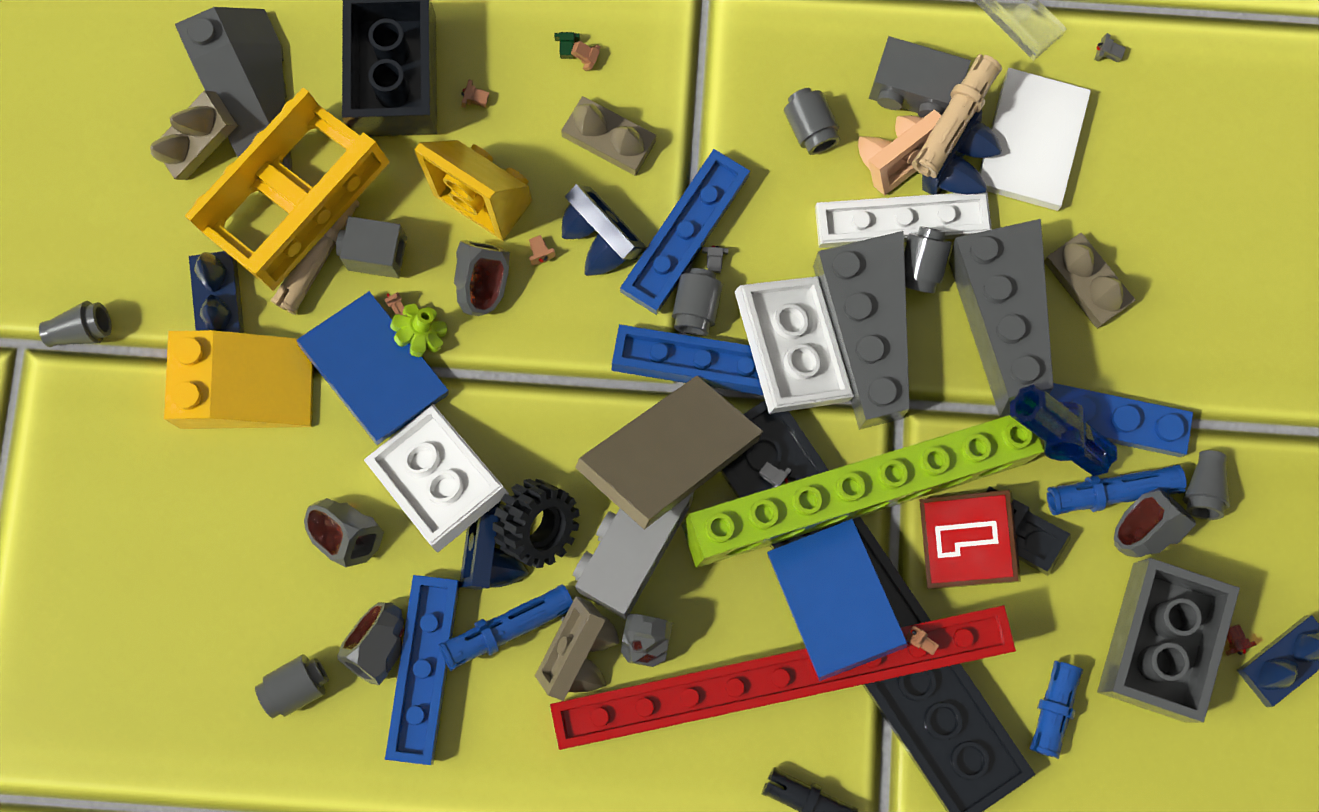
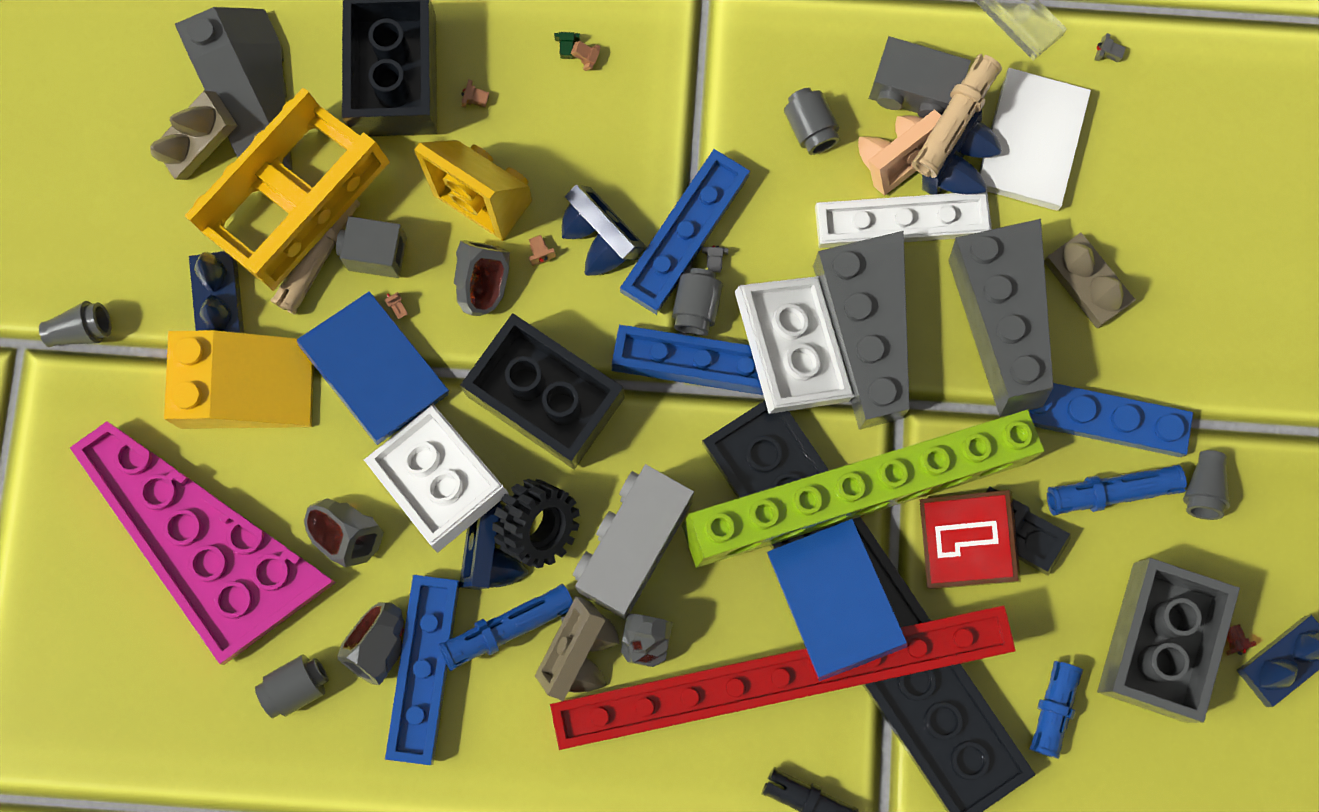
lime plant [390,303,447,357] -> none
dark tan tile [561,96,656,176] -> none
dark tan tile [575,376,763,530] -> none
flat silver piece [759,462,792,488] -> none
dark grey brick [904,226,952,293] -> none
nougat piece [906,626,939,655] -> none
clear blue piece [1010,384,1117,476] -> none
dark grey rock [1114,487,1196,558] -> none
none -> dark pink wing [70,421,336,665]
none -> black brick [460,313,625,470]

